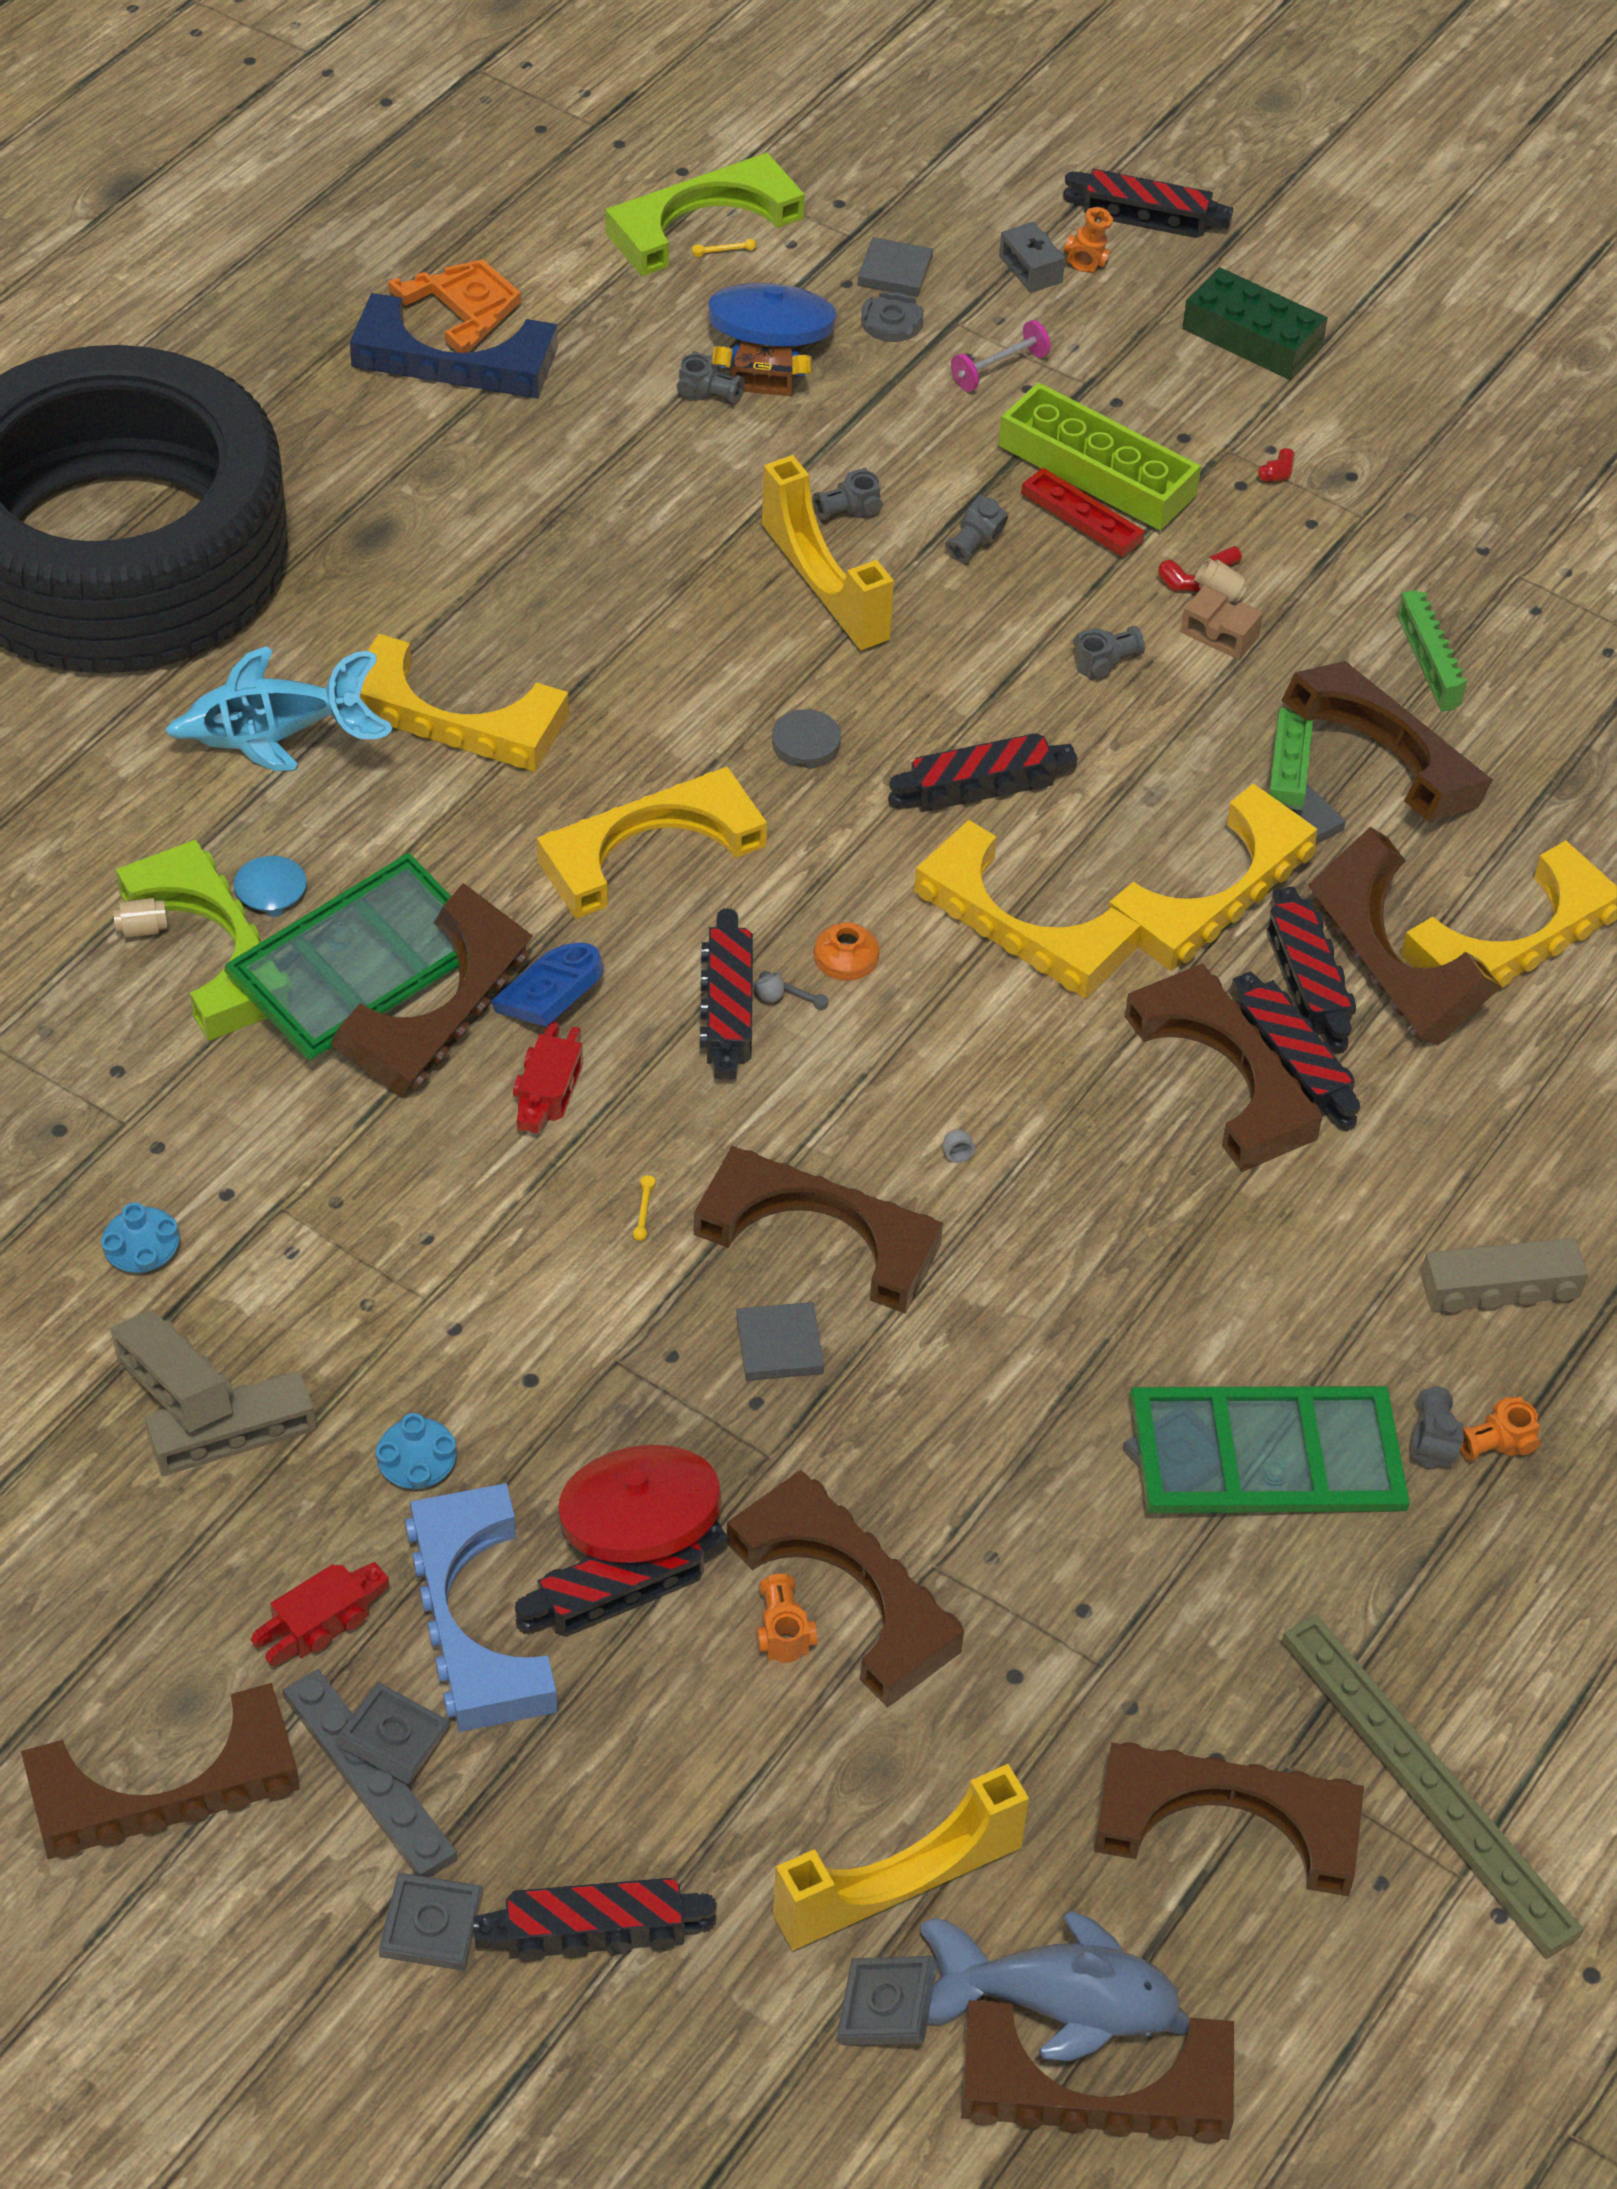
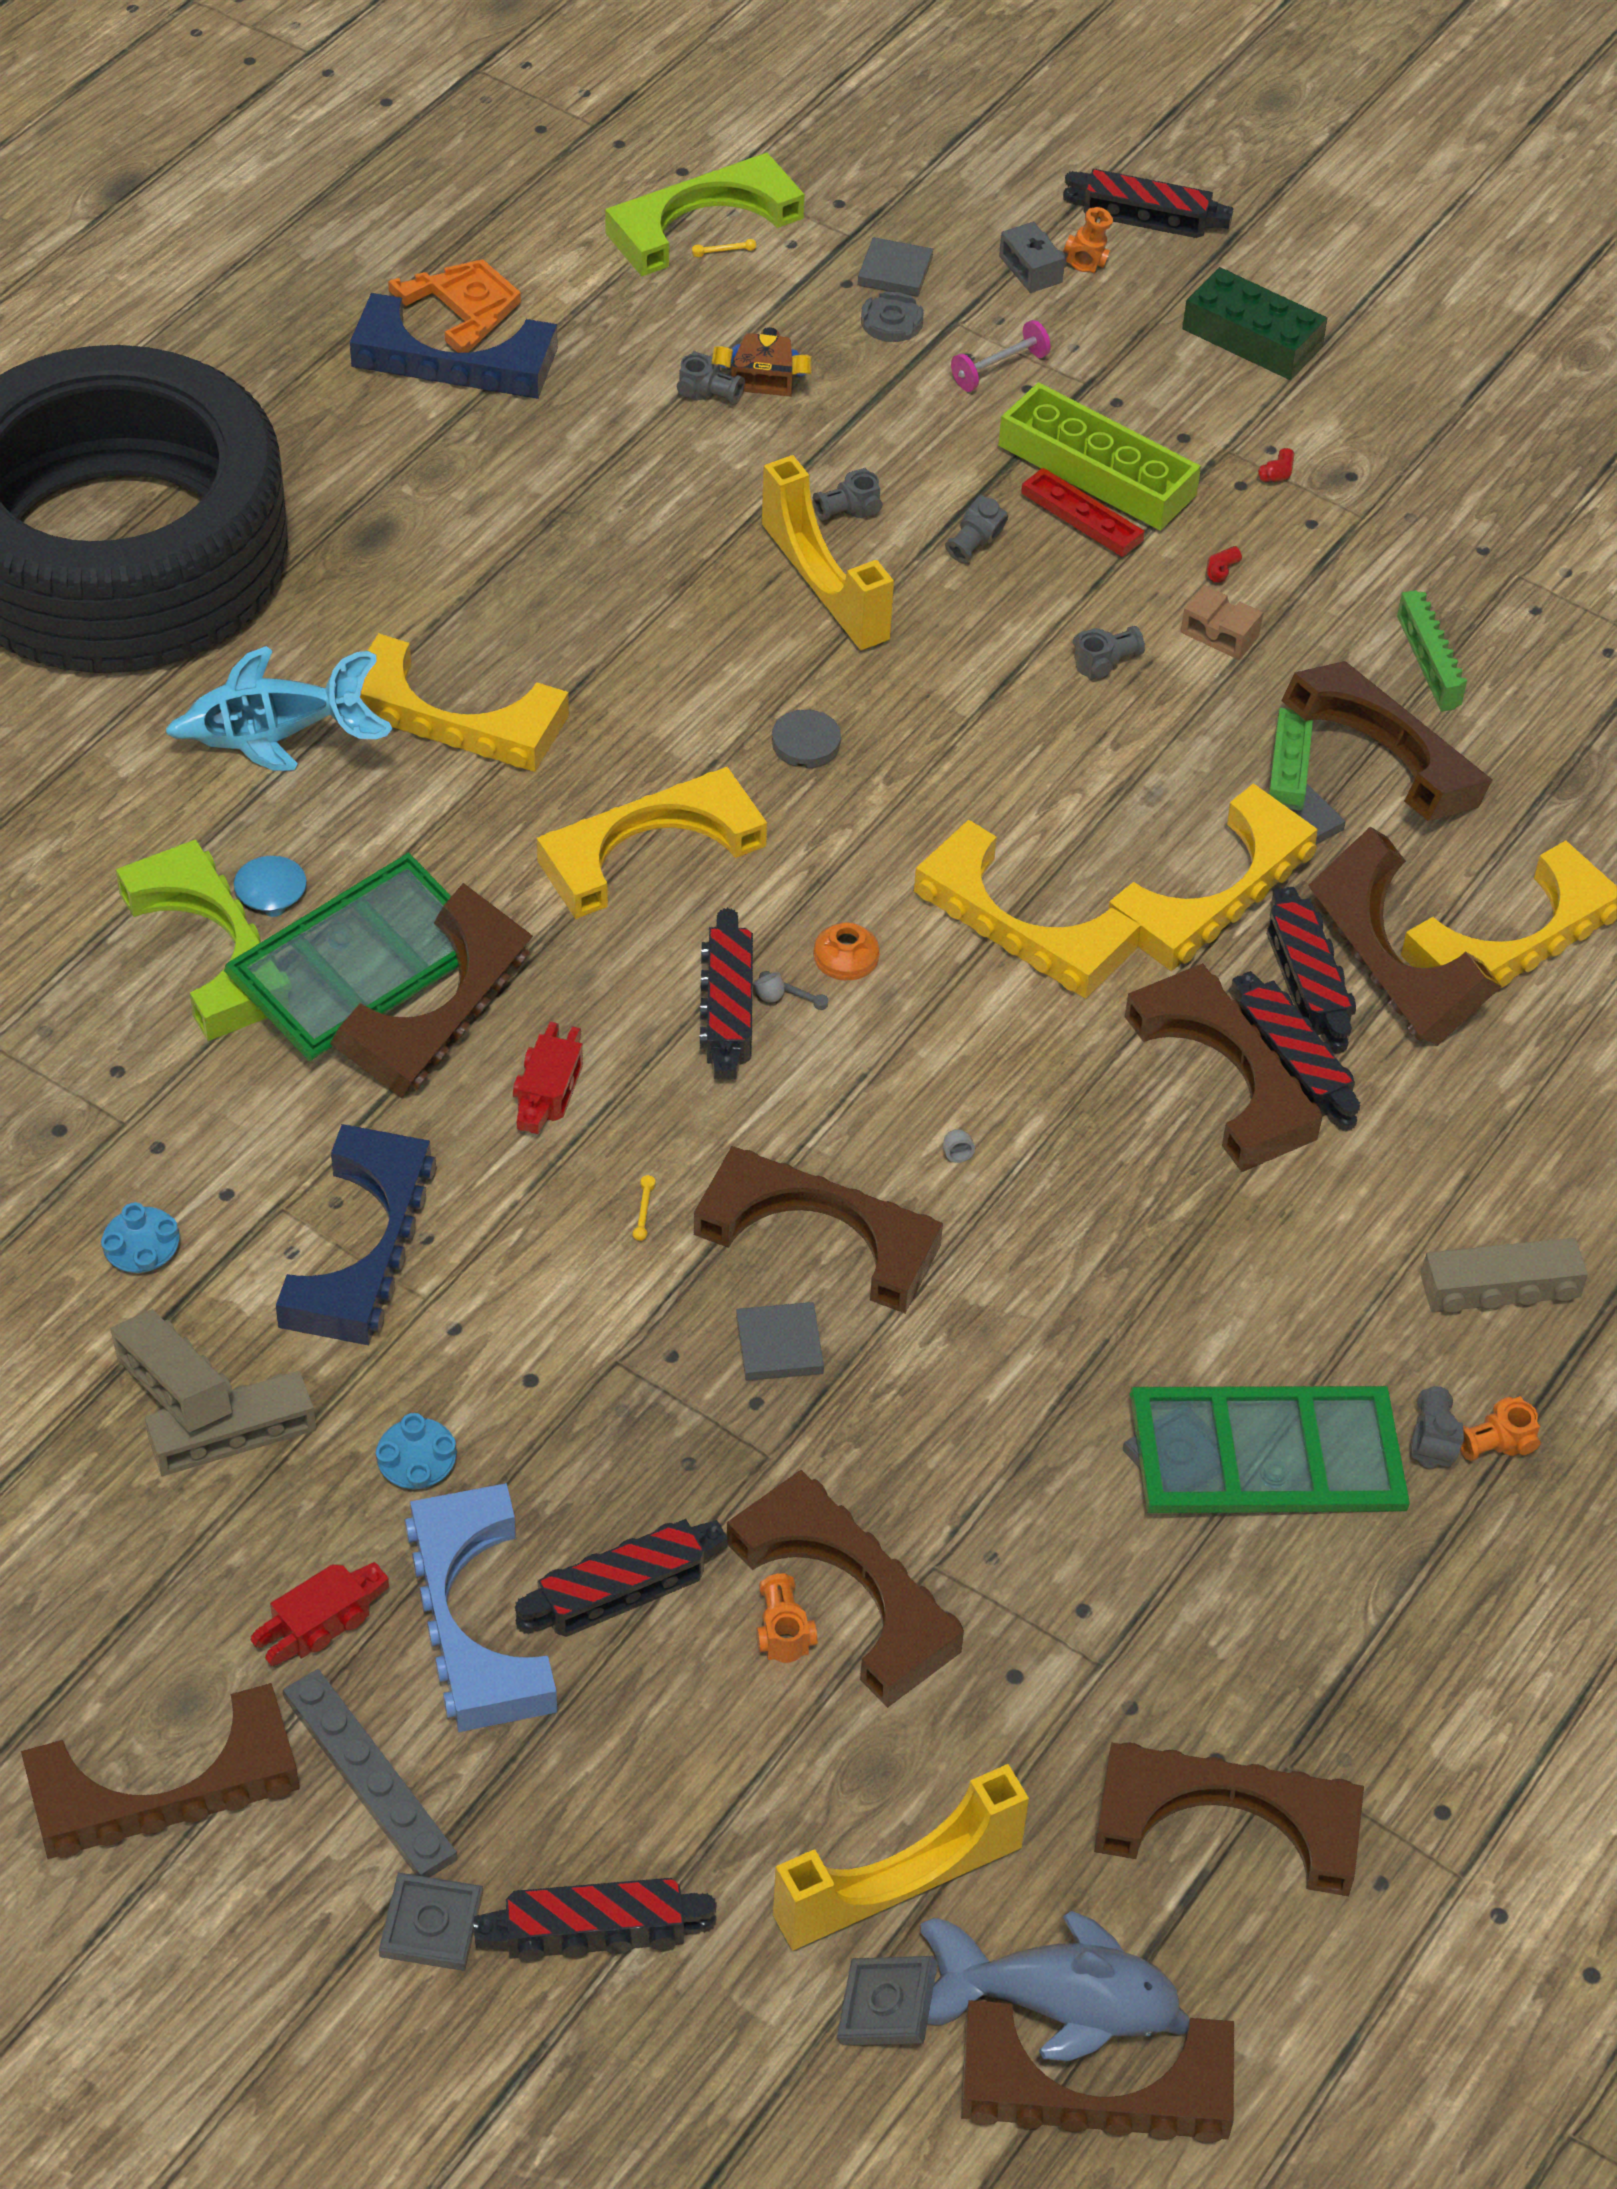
tan brick [113,898,168,938] -> none
dark grey tile [335,1682,451,1785] -> none
blue tile [491,943,604,1027] -> none
red dish [558,1445,722,1563] -> none
blue dish [708,283,836,346] -> none
black hinge [888,733,1078,812] -> none
red arm [1158,560,1200,592] -> none
tan brick [1194,558,1246,603] -> none
olive plate [1282,1614,1584,1958] -> none
none -> dark blue arch [276,1124,436,1346]

